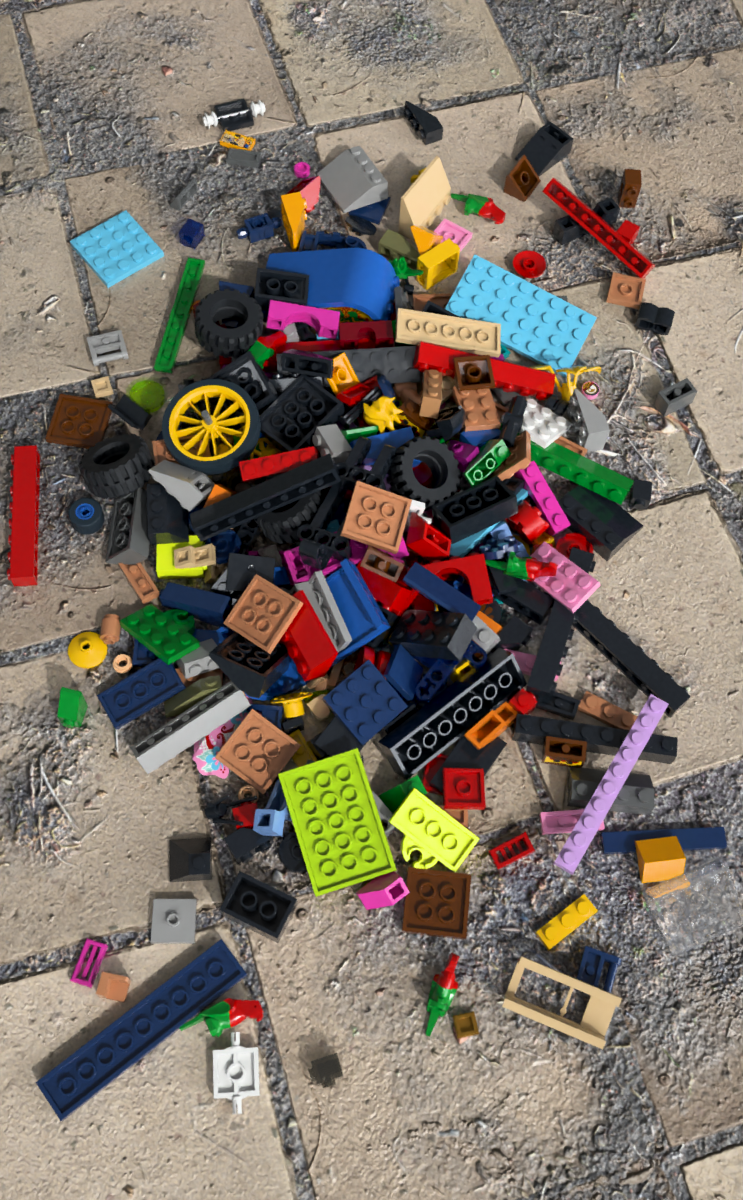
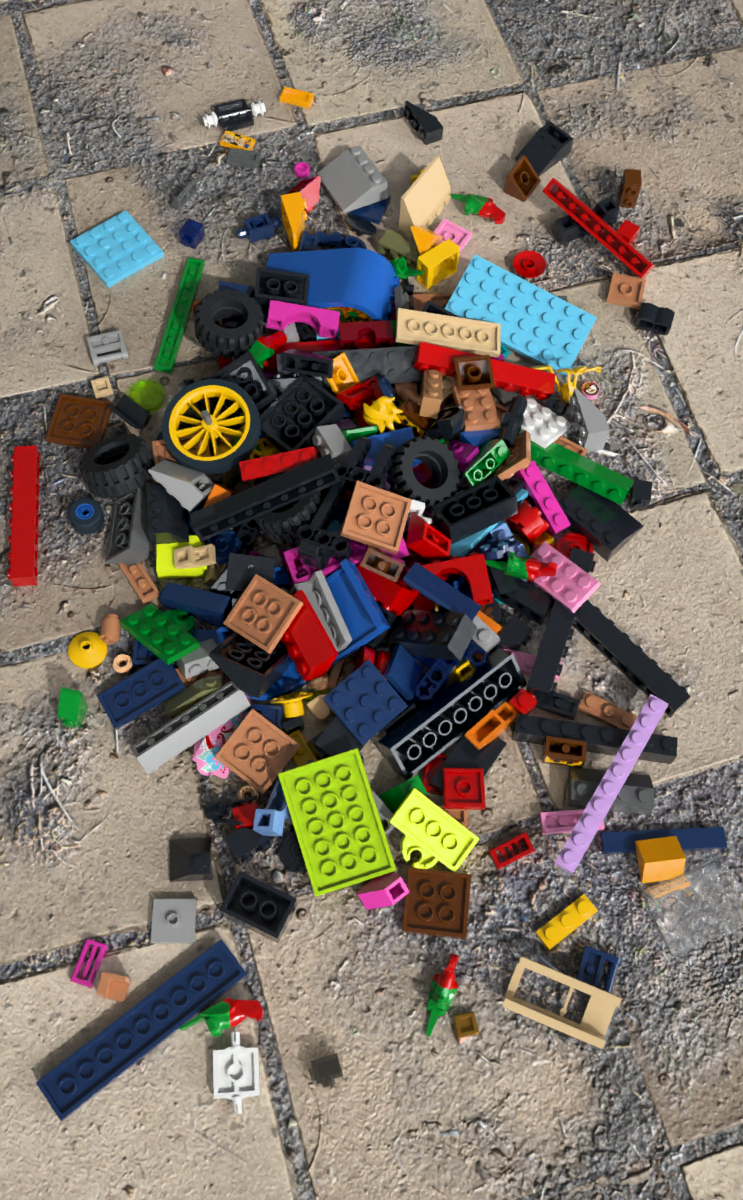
black axle [338,386,383,429] -> none
dark grey brick [654,378,697,417] -> none
none -> light orange tile [279,86,314,109]

